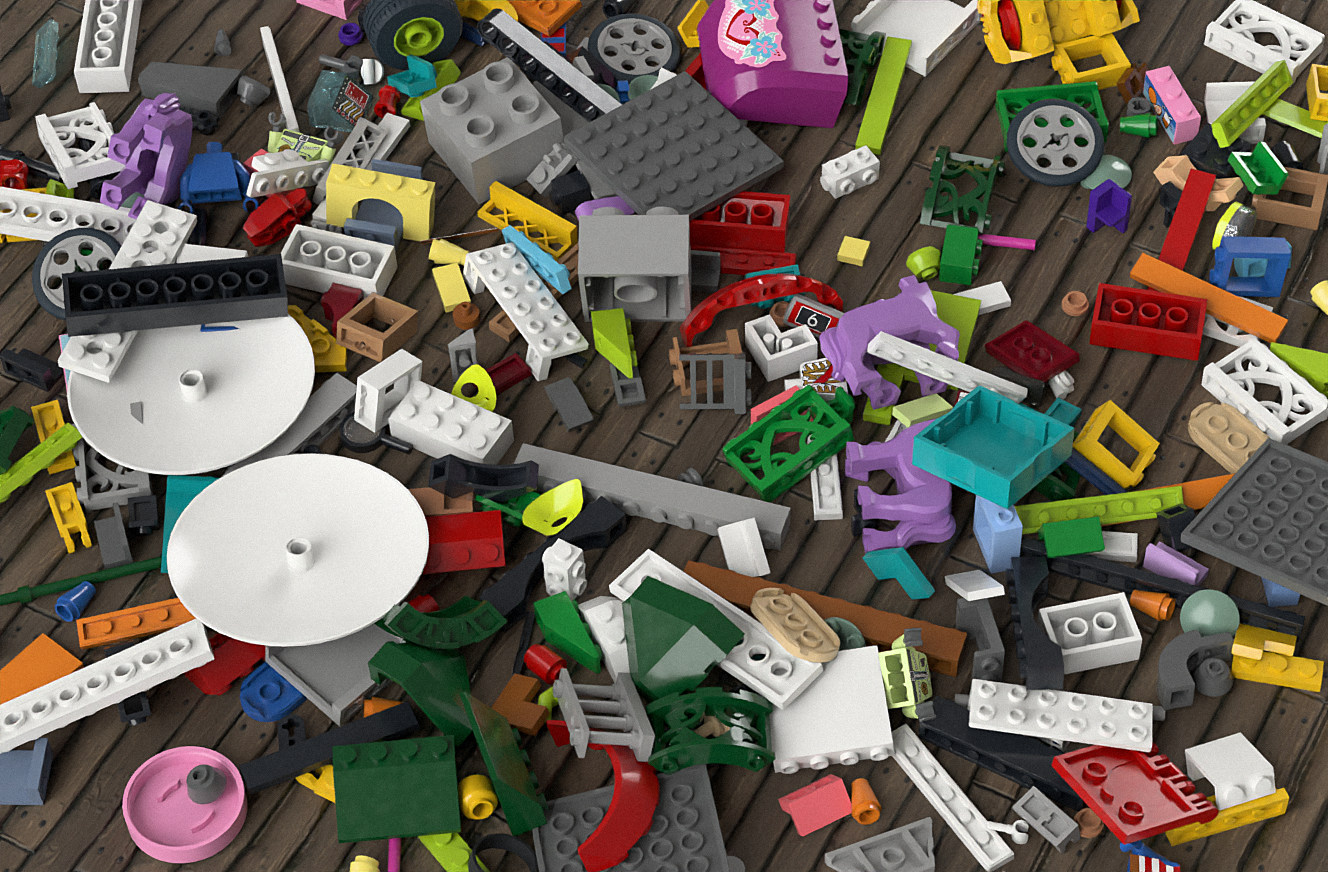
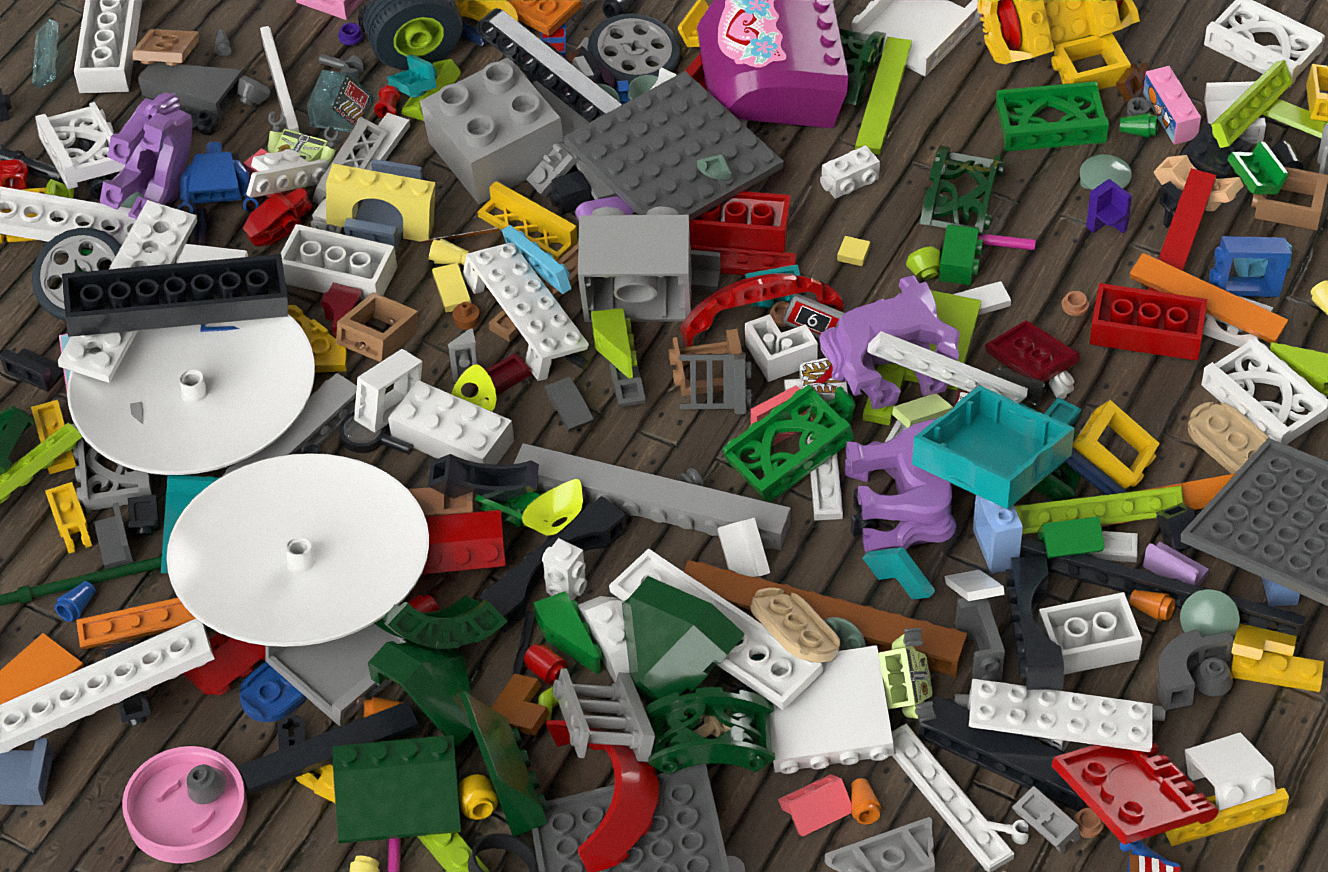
white plate [361,59,384,84] -> none
wedge [1006,99,1104,187] -> none
clear piece [1212,202,1257,250] -> none
none -> medium nougat plate [132,29,199,66]
none -> sand green tile [697,154,731,180]

